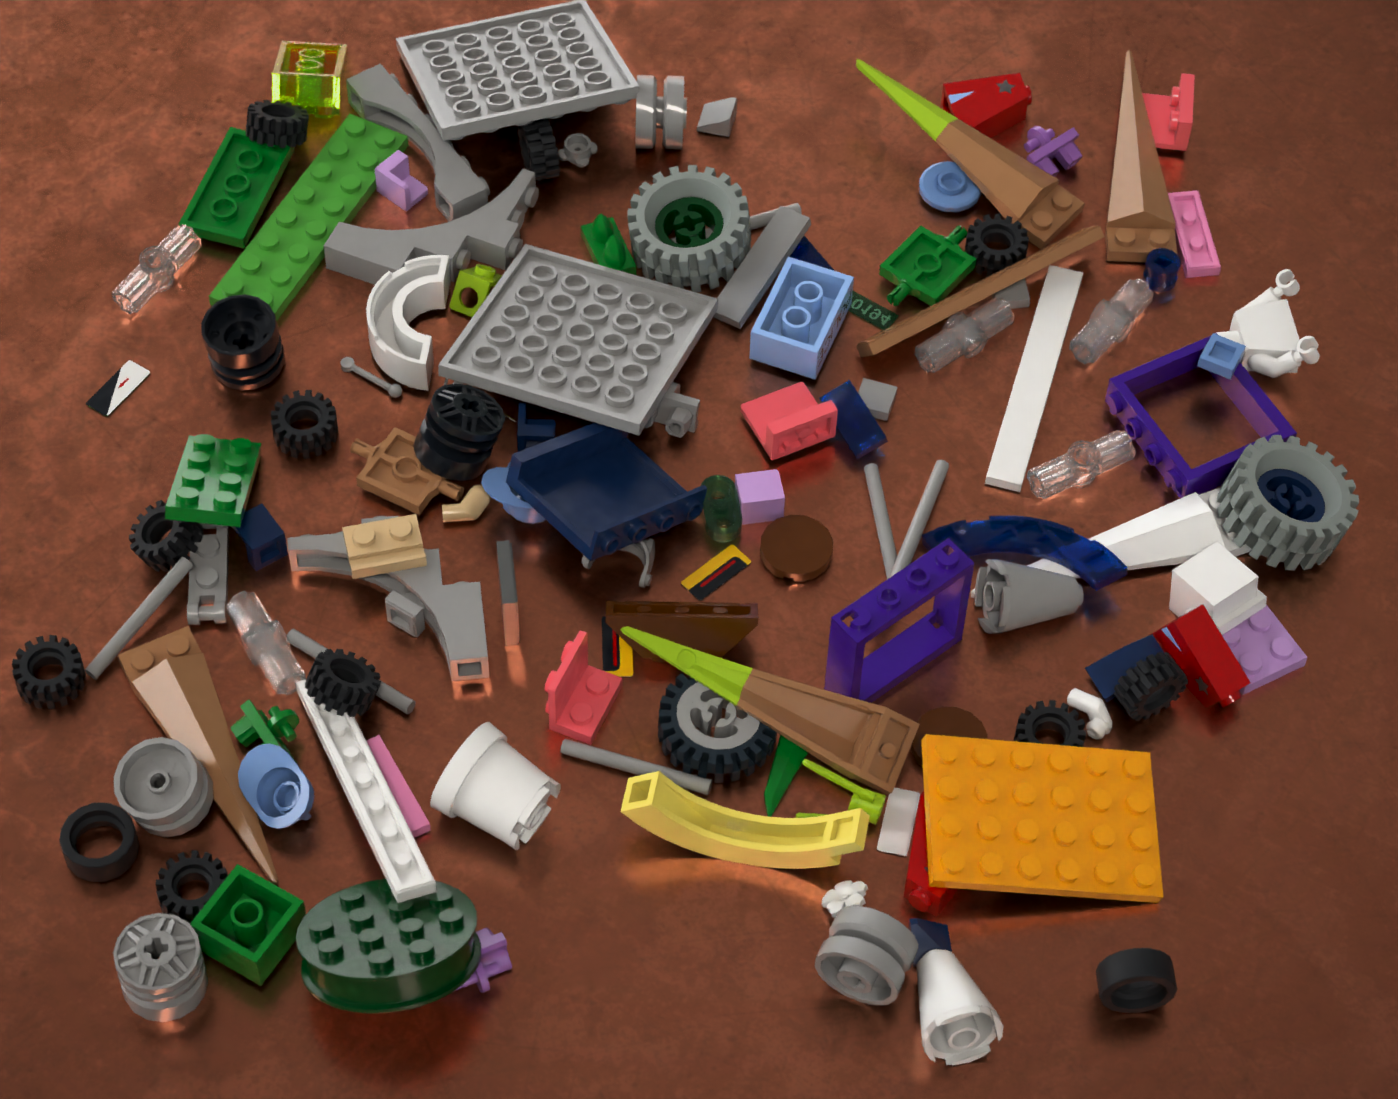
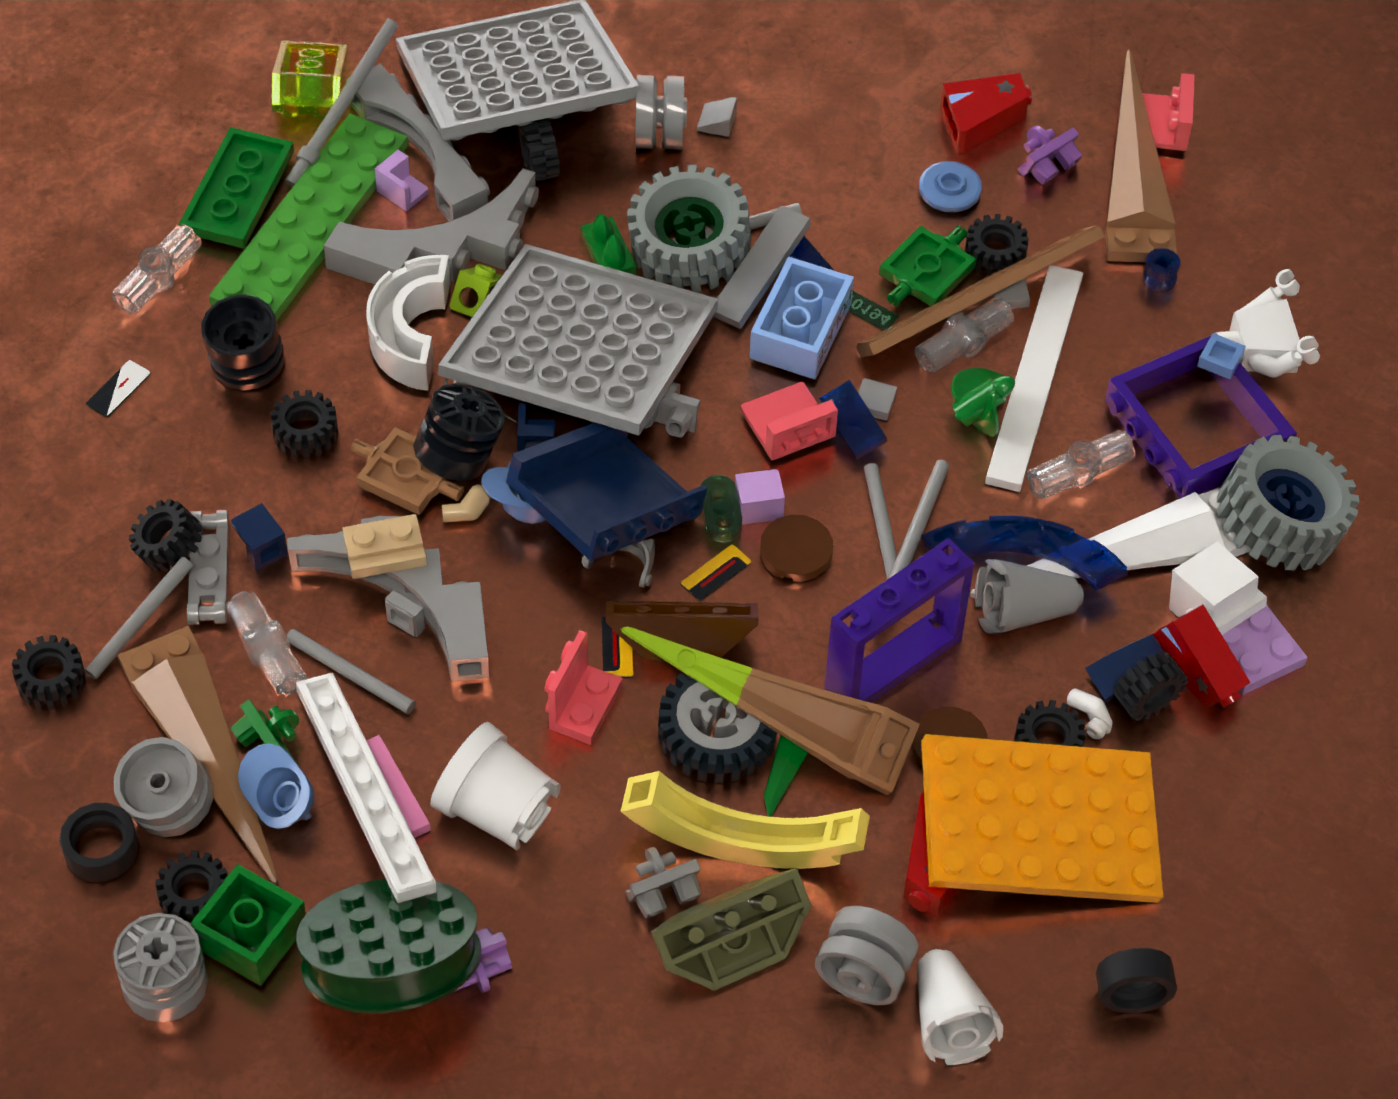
green plate [165,434,261,527] -> none
black tyre [246,100,309,148] -> none
black tyre [305,649,381,717] -> none
light grey hinge [340,357,402,398] -> none
dark grey tile [496,540,520,646] -> none
light grey plate [558,133,597,167] -> none
light grey bar [560,738,712,795] -> none
lime plant [795,759,887,825] -> none
white plant [821,880,869,918] -> none
medium nougat plate [856,59,1085,250] -> none
white sticker [877,787,920,856] -> none
dark blue slope [908,918,952,967] -> none
clear piece [1069,278,1154,364] -> none
bright pink tile [1168,190,1221,278] -> none
none -> light grey bar [285,19,398,187]
none -> light grey hips [625,847,701,919]
none -> olive wedge [651,868,812,991]
none -> green piece [951,368,1015,437]

